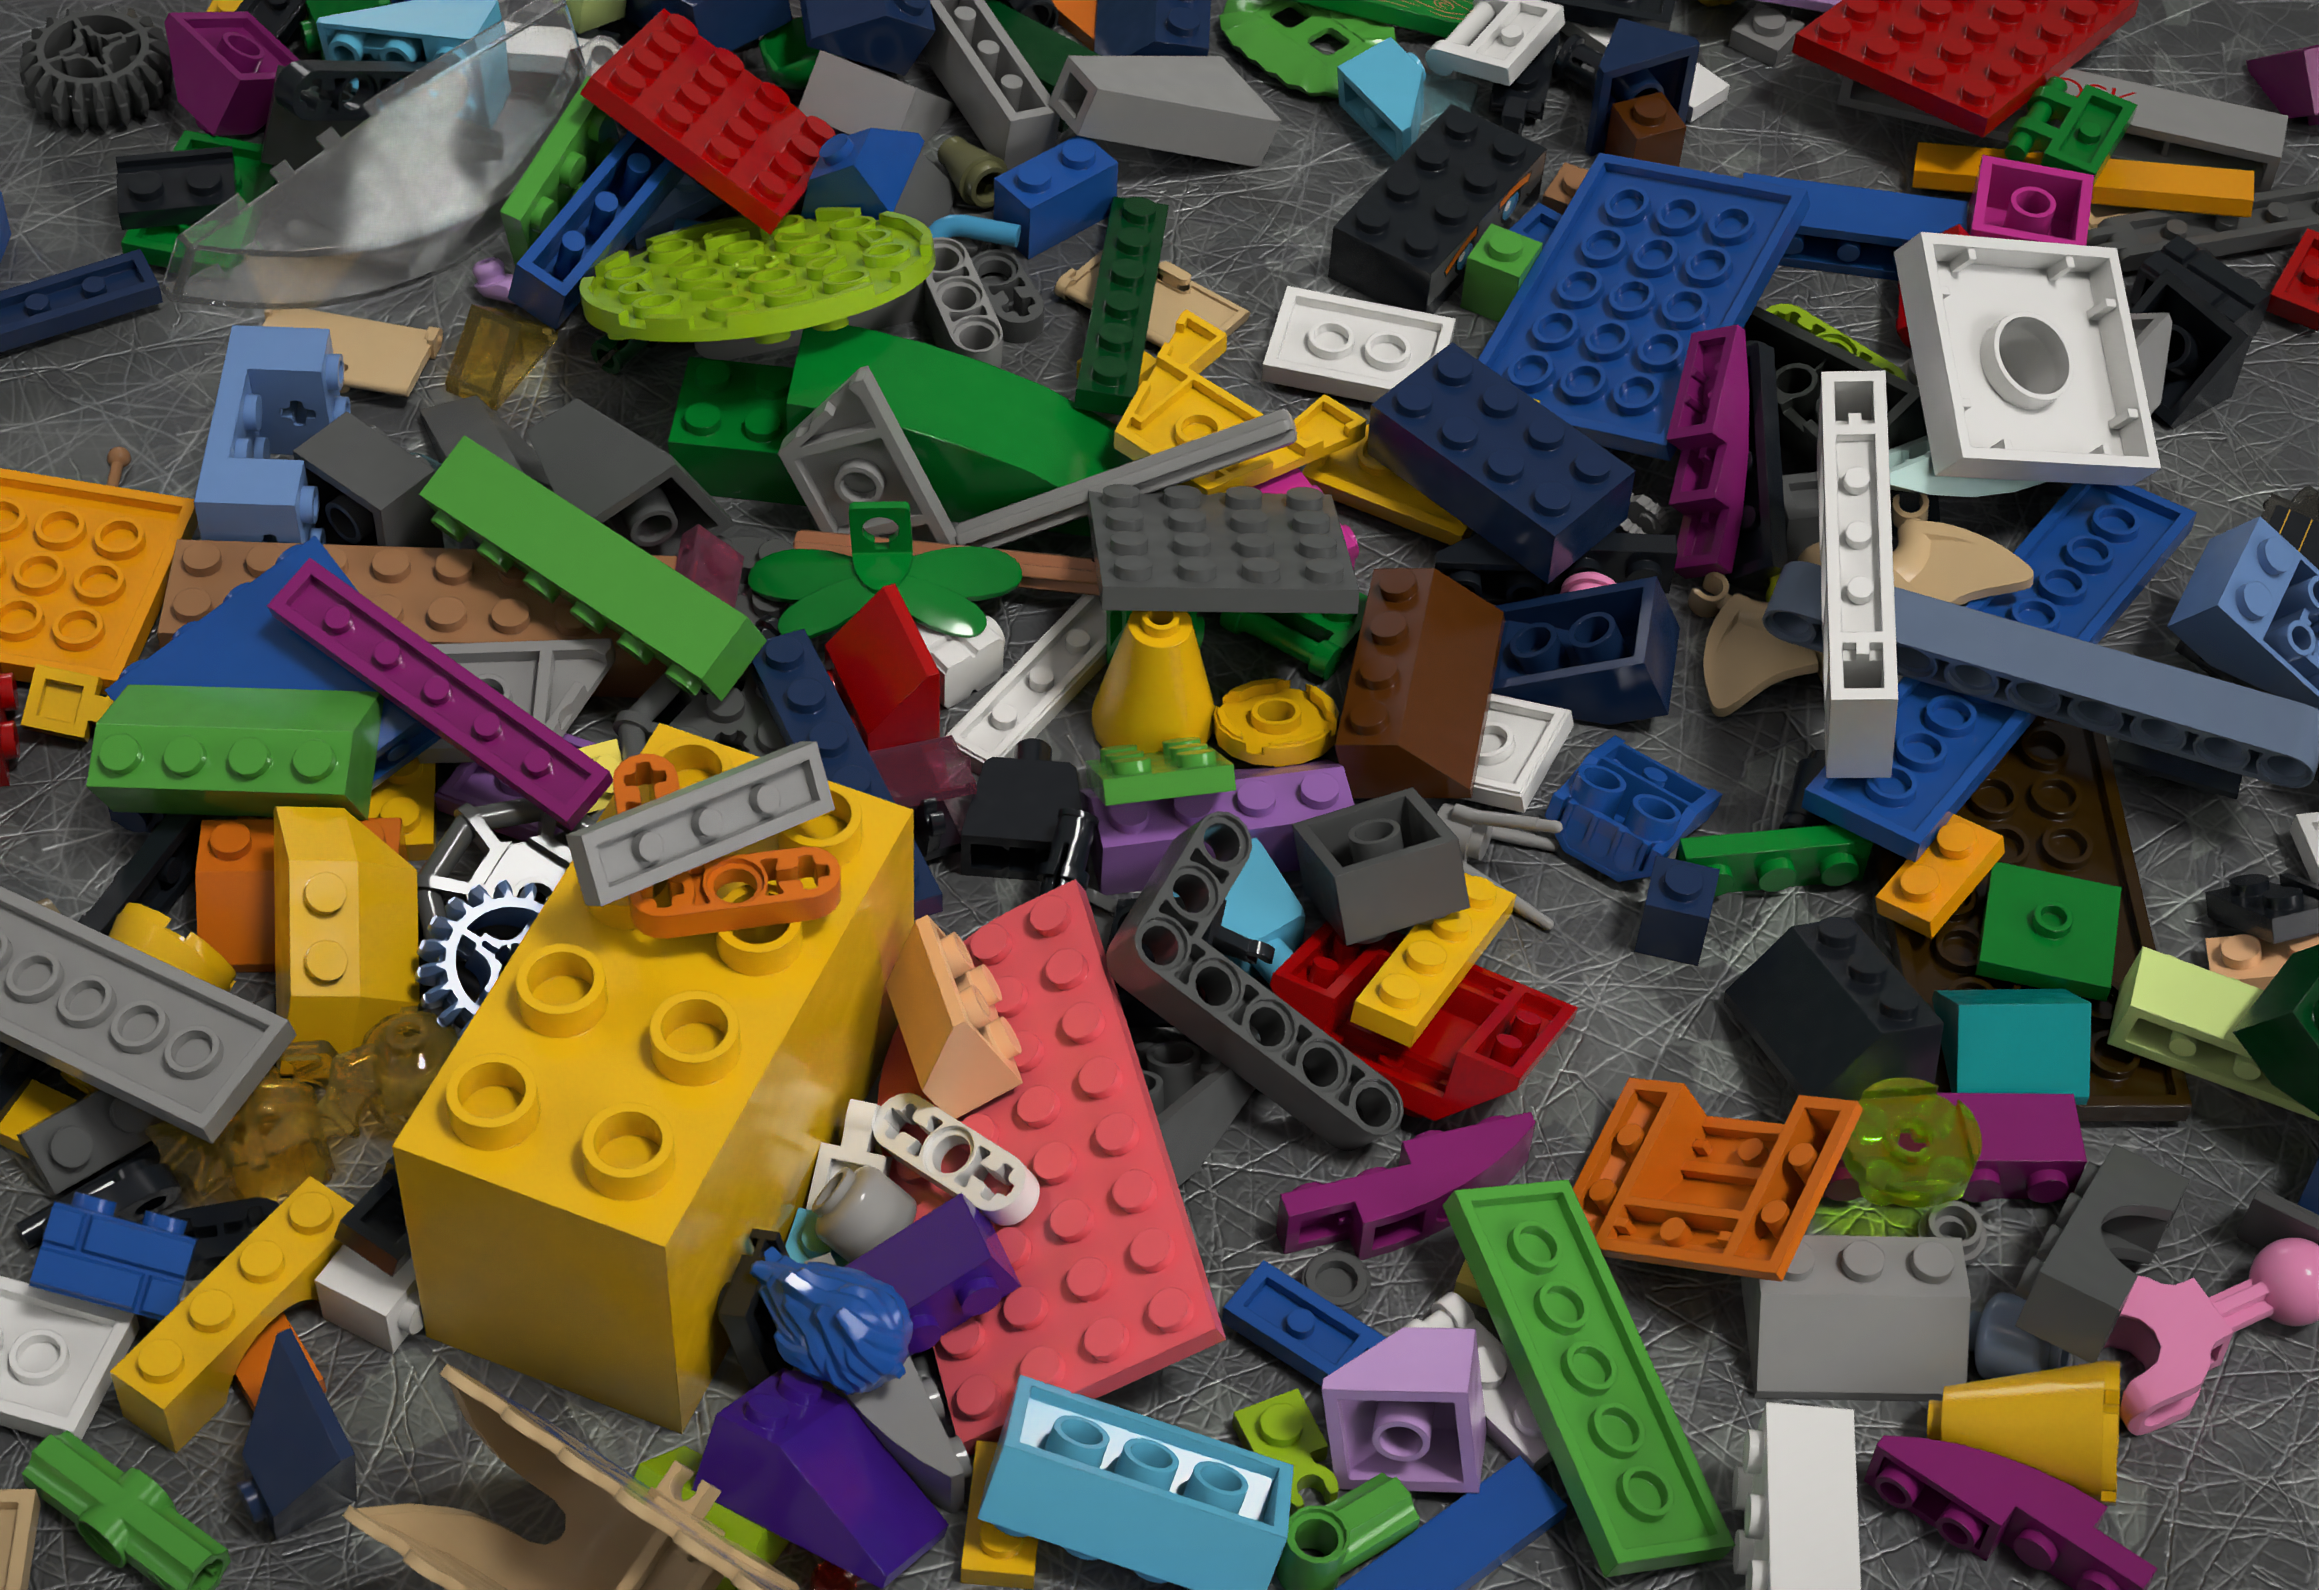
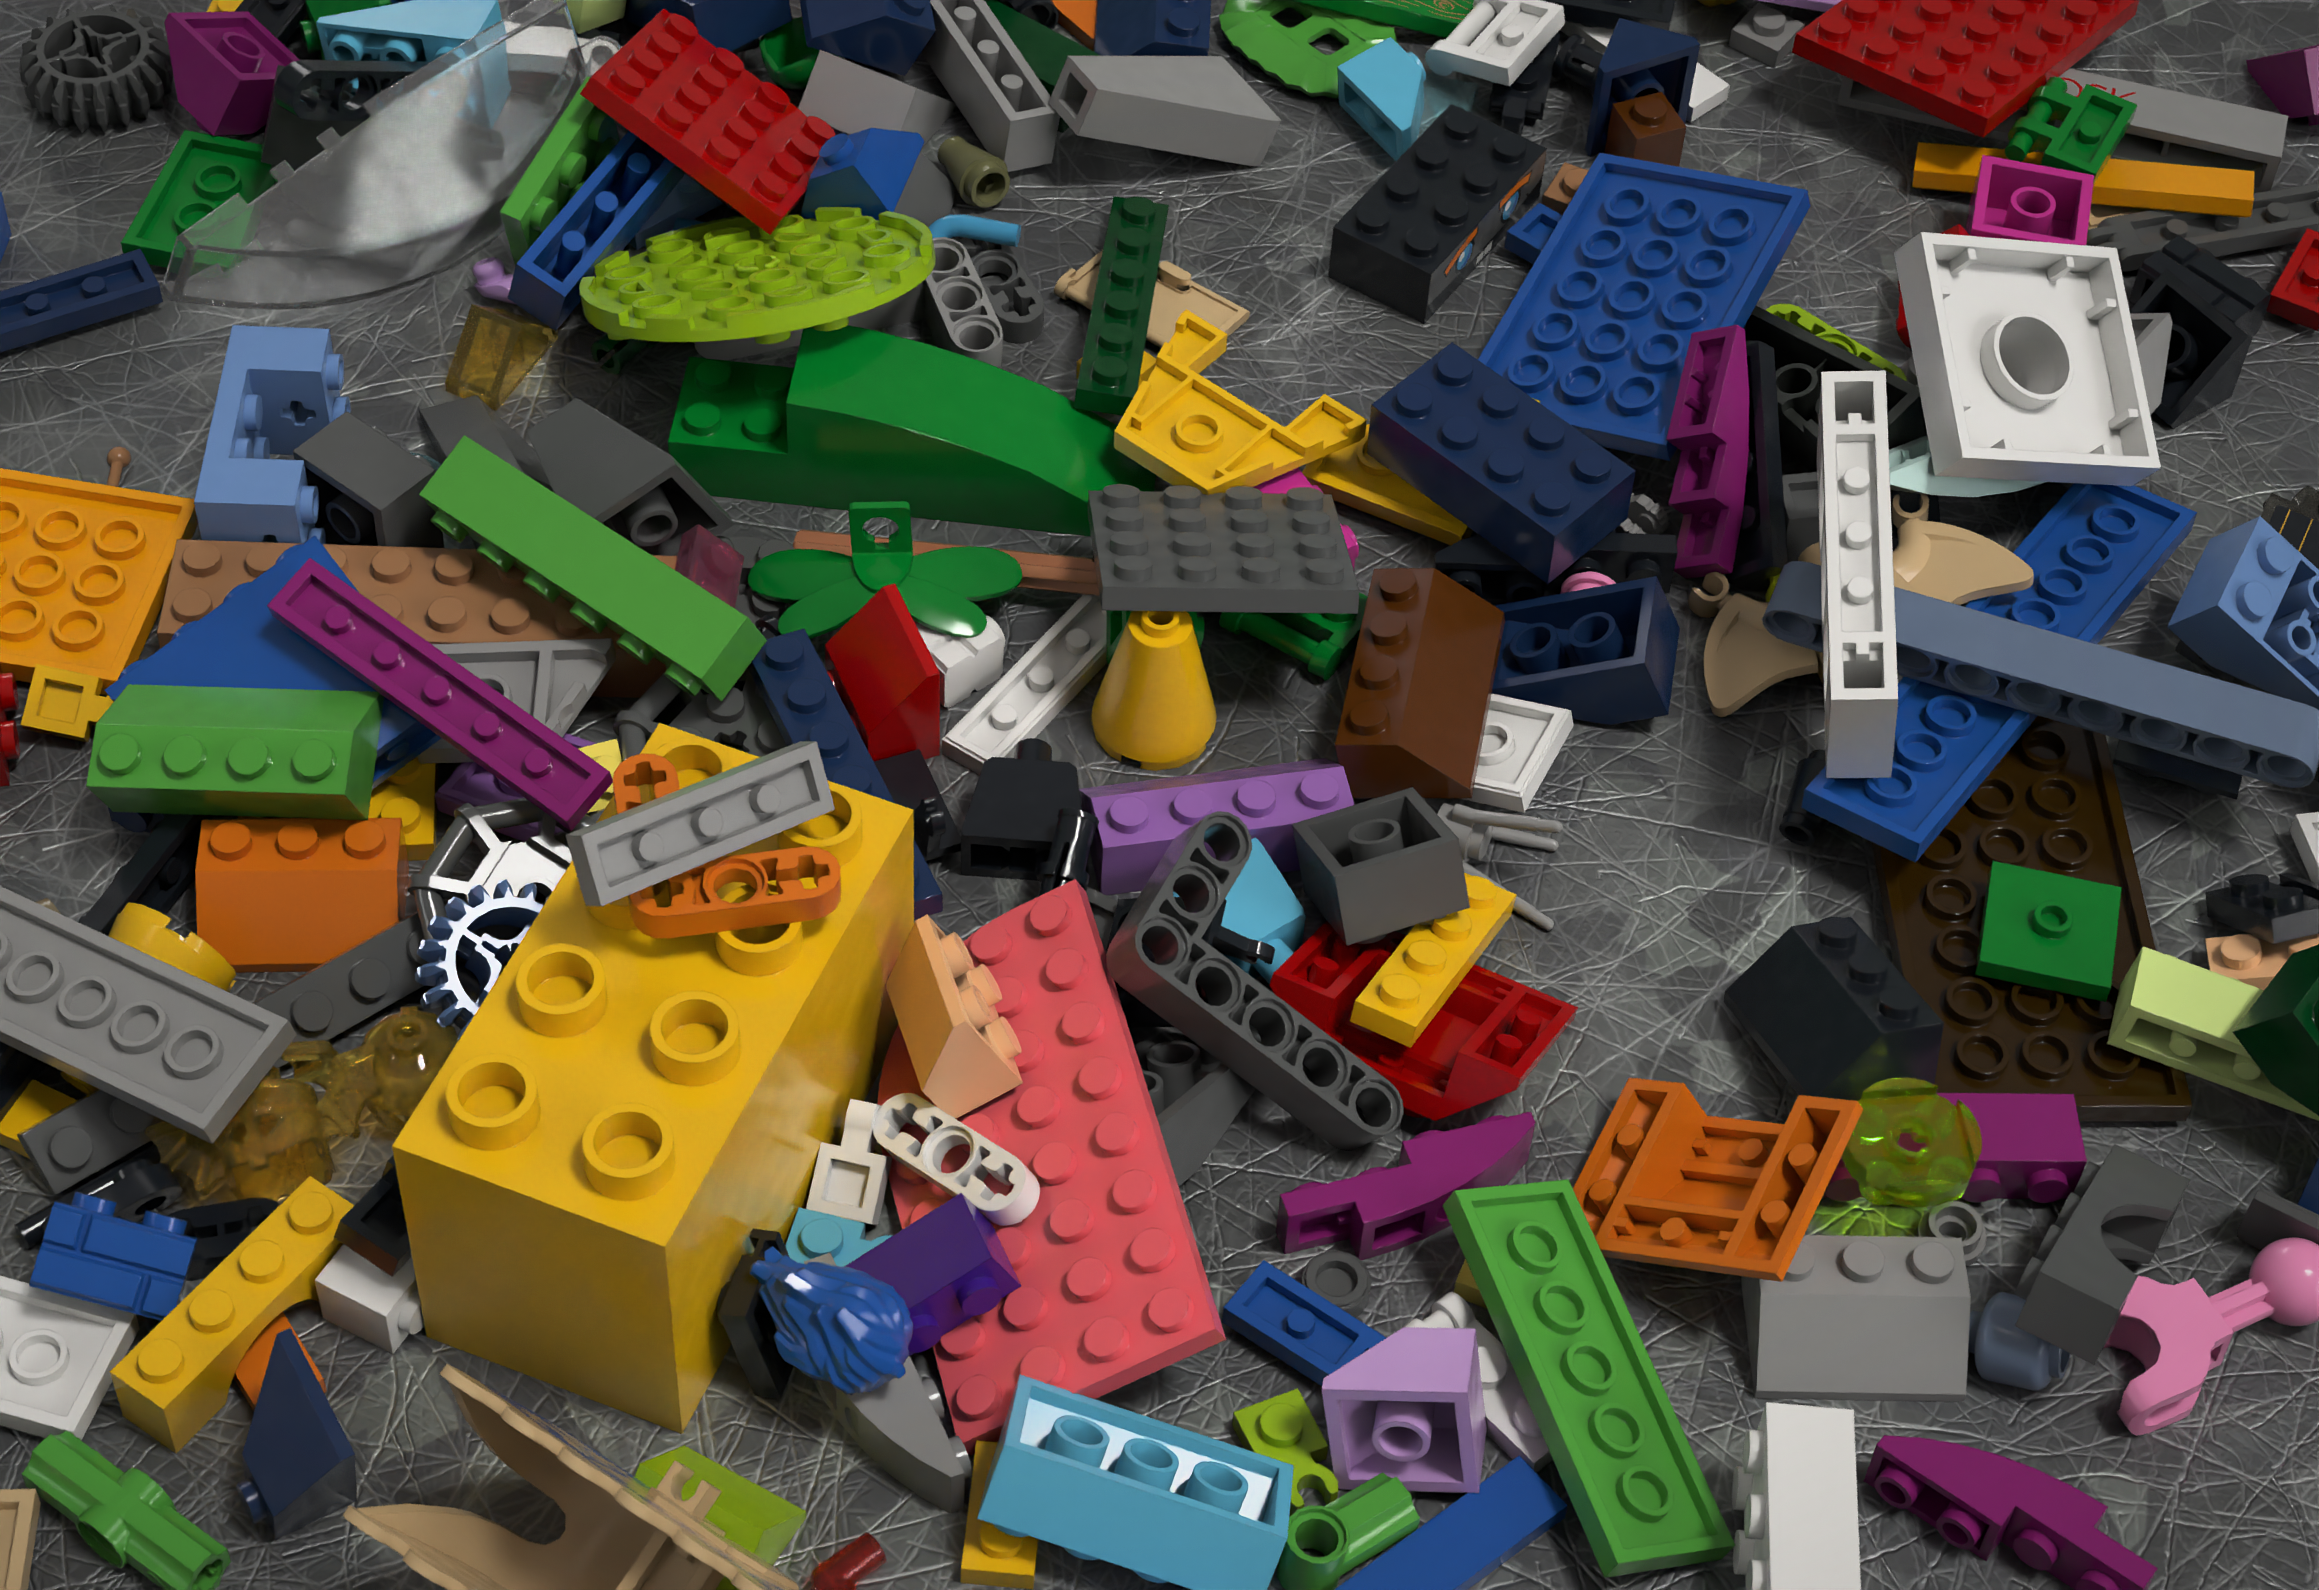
black plate [116,146,239,230] -> none
tan door [262,299,443,397] -> none
yellow wedge [274,806,420,1076] -> none
dark purple slope [692,1367,949,1589] -> none
light grey wing [778,366,957,545] -> none
light grey head [812,1166,917,1263] -> none
clear pink piece [869,735,977,807] -> none
light grey axle [955,409,1297,548] -> none
blue brick [994,135,1118,260] -> none
bright green plate [1085,737,1236,806] -> none
yellow tile [1213,678,1339,767] -> none
white plate [1261,286,1456,403] -> none
bright green brick [1460,223,1543,322] -> none
blue slope [1545,735,1723,882] -> none
dark blue brick [1634,855,1720,966] -> none
green plate [1675,824,1873,897] -> none
blue brick [1743,173,1968,281] -> none
light orange plate [1875,814,2005,939] -> none
yellow cone [1927,1360,2120,1506] -> none
teal slope [1932,989,2091,1105] -> none

